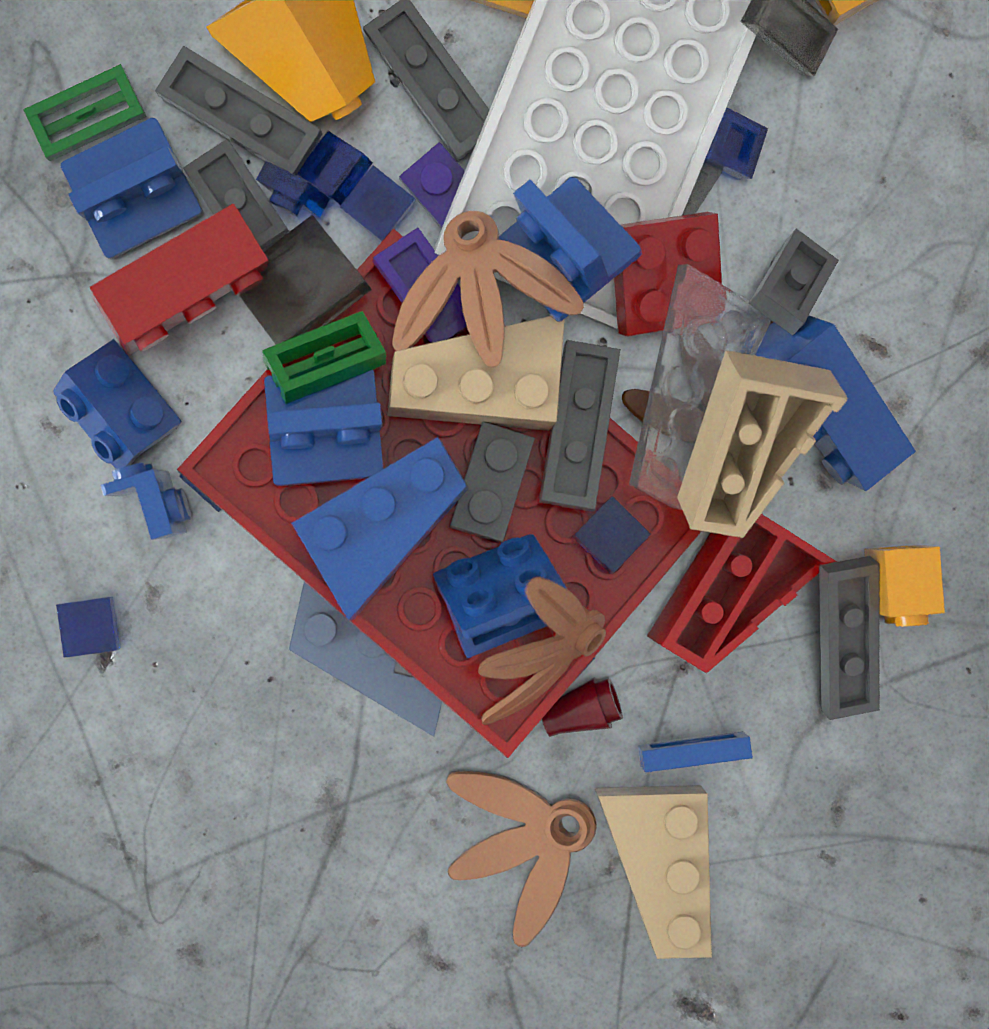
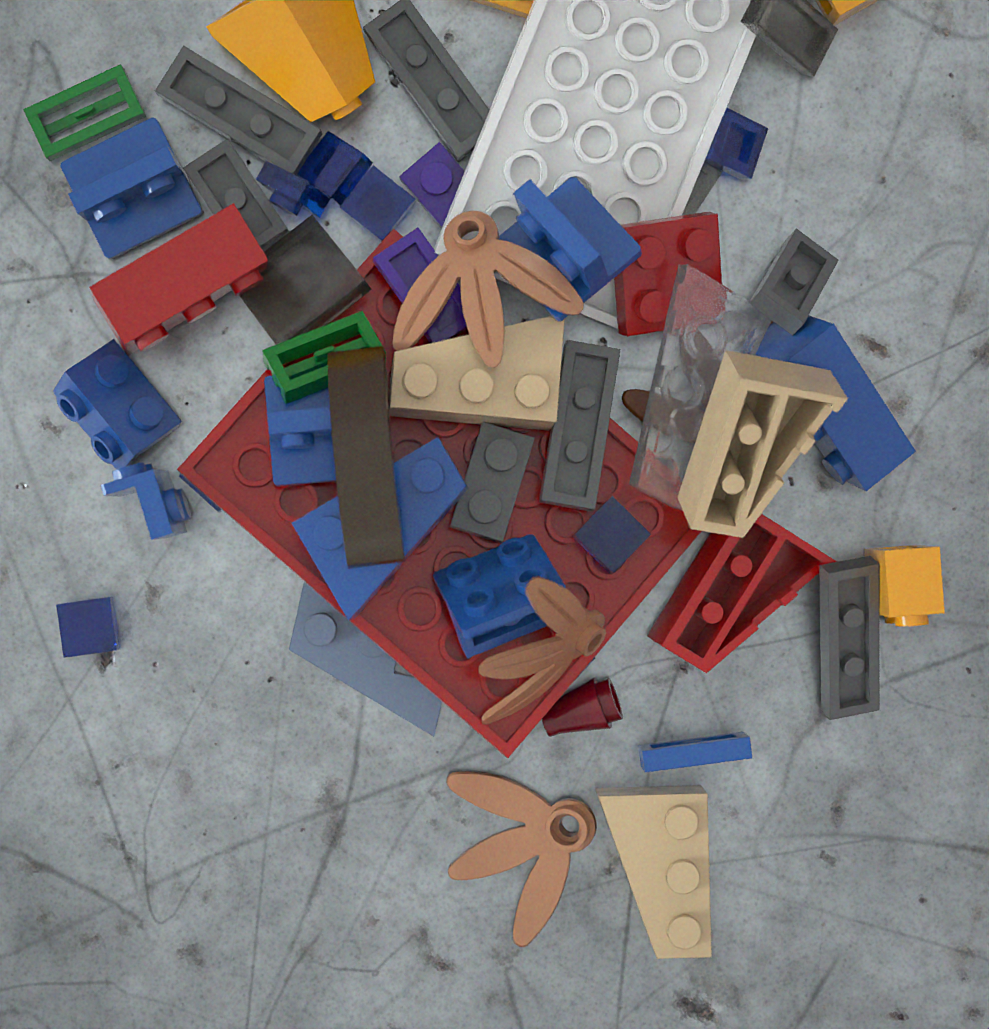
none -> dark brown slope [328,346,405,569]

